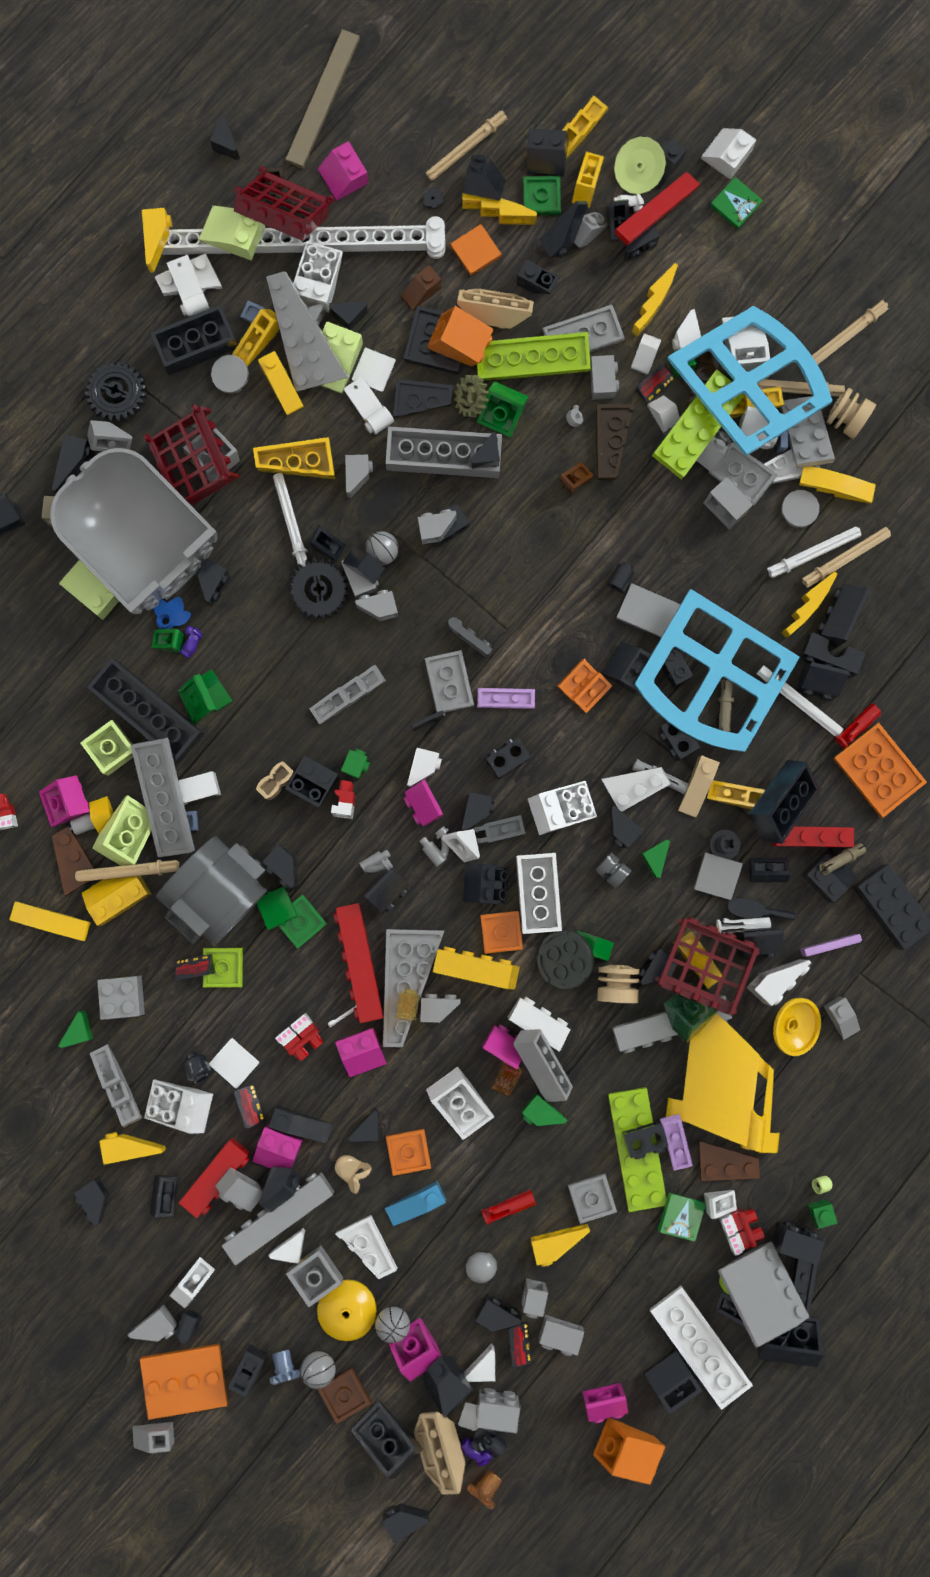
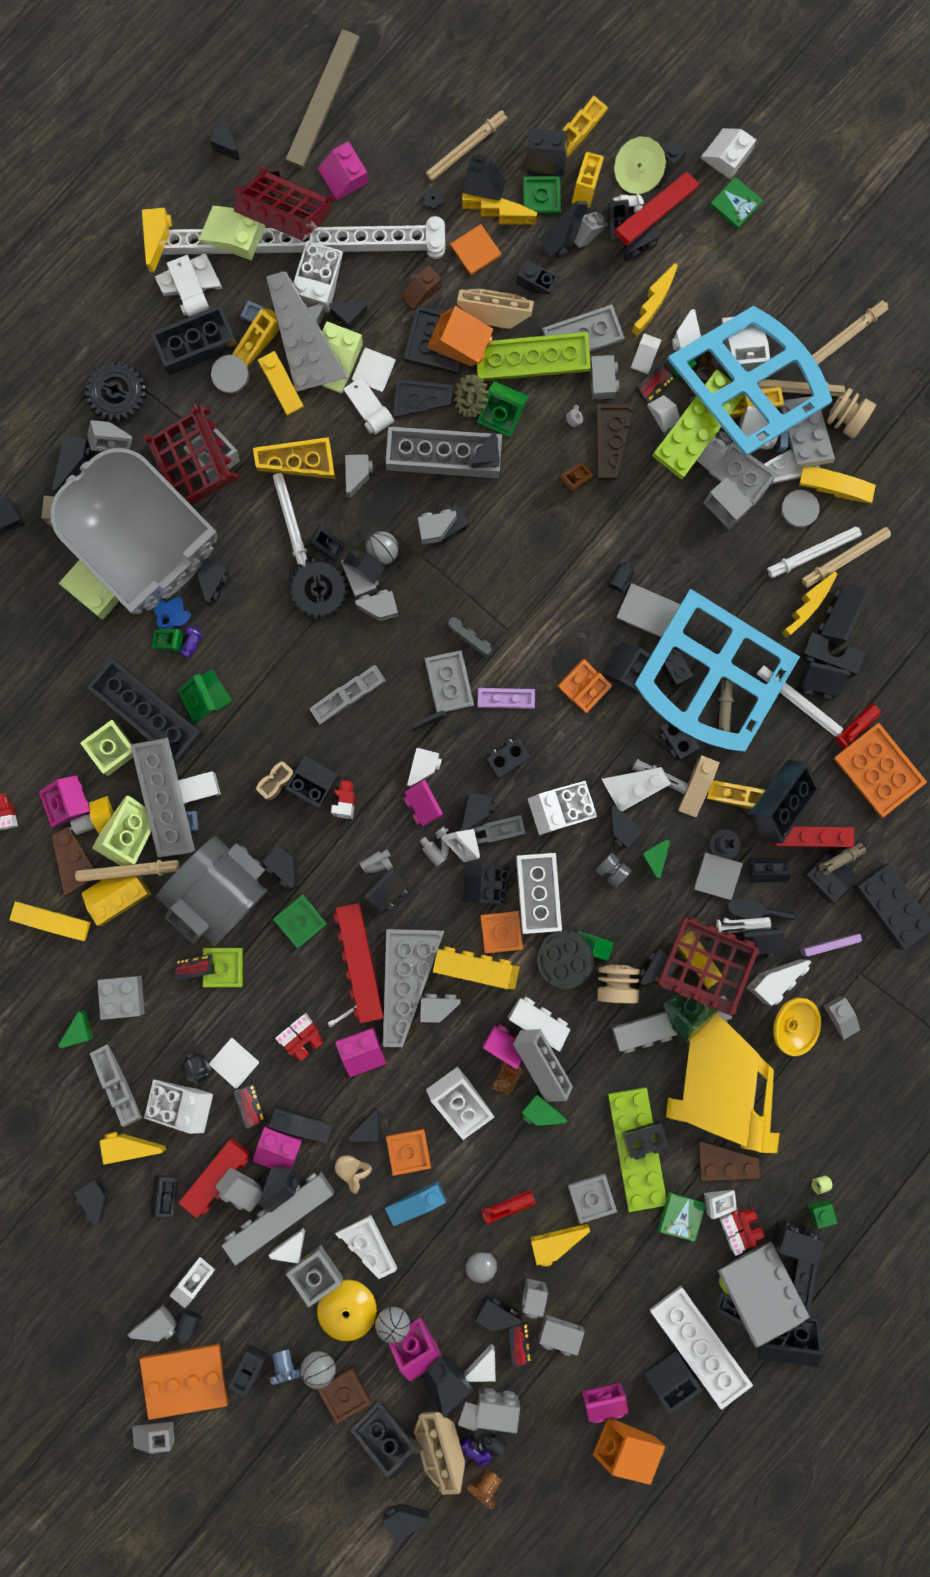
green piece [257,886,297,930] -> none
green brick [341,748,370,780] -> none
clear yellow slope [396,989,420,1021] -> none
lavender tile [660,1114,693,1171] -> none

